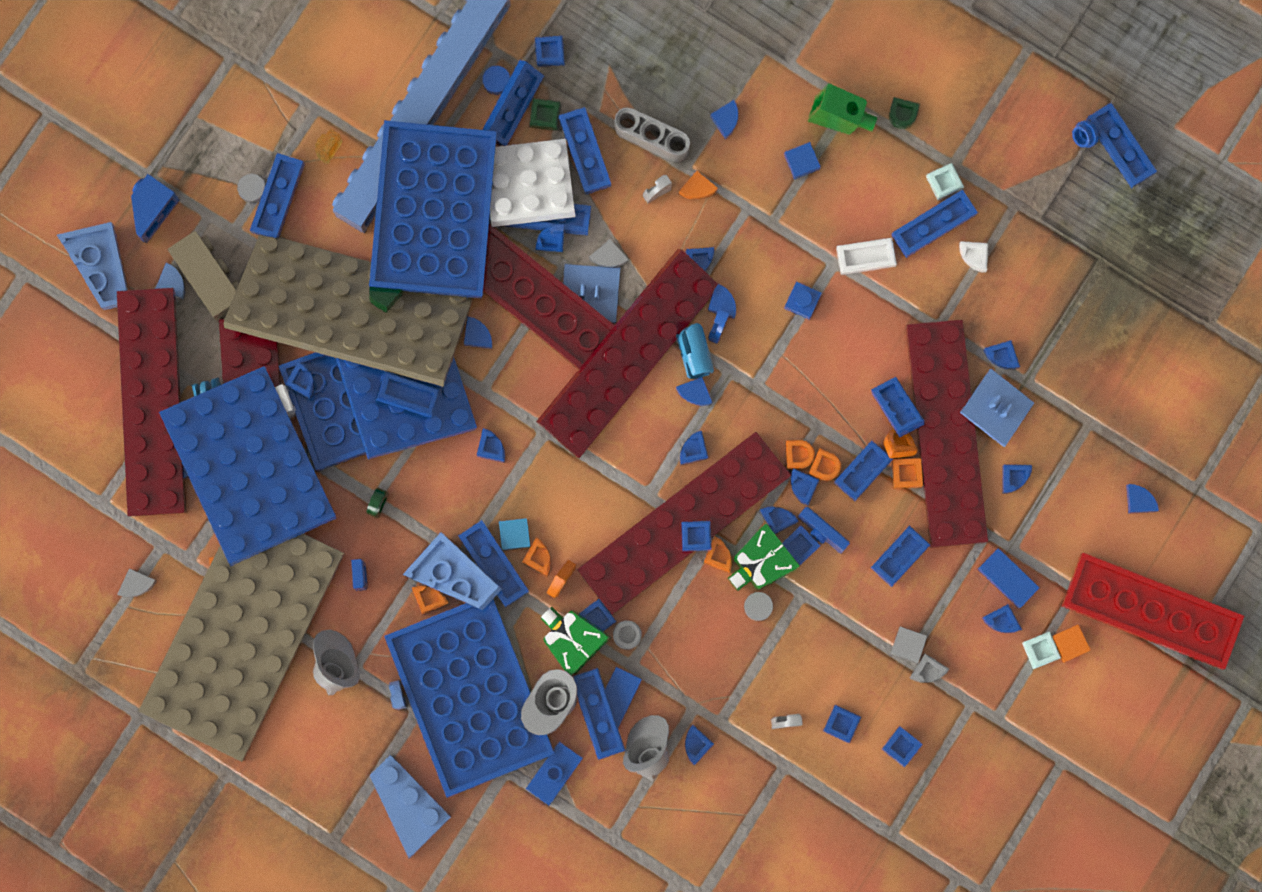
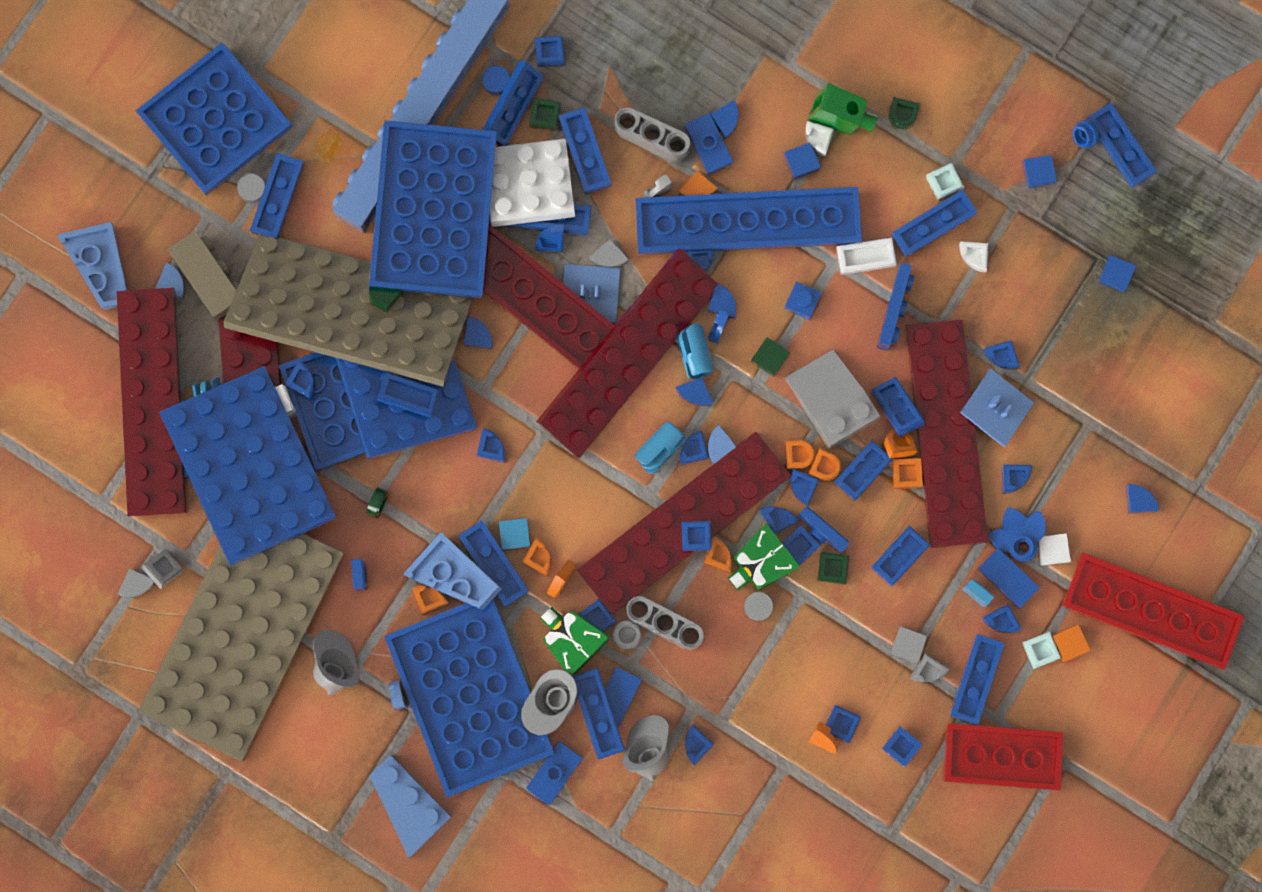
blue slope [131,174,180,244] -> none
light grey tile [771,714,802,729] -> none
none -> blue plate [136,42,293,196]
none -> light grey tile [142,549,184,589]
none -> light grey beam [627,596,704,651]
none -> blue plate [635,187,862,255]
none -> dark azure arm [635,421,686,474]
none -> blue plate [685,113,733,175]
none -> medium blue tile [708,425,736,464]
none -> dark green tile [751,337,790,377]
none -> light grey slope [785,350,880,450]
none -> white tile [805,121,834,157]
none -> orange tile [809,722,839,754]
none -> dark green tile [817,552,849,585]
none -> blue plate [877,263,915,351]
none -> red plate [943,723,1063,791]
none -> blue plate [949,634,1005,725]
none -> dark azure tile [962,579,994,608]
none -> blue plate [990,507,1046,562]
none -> blue tile [1023,155,1057,189]
none -> white tile [1038,534,1071,566]
none -> blue tile [1098,255,1136,293]

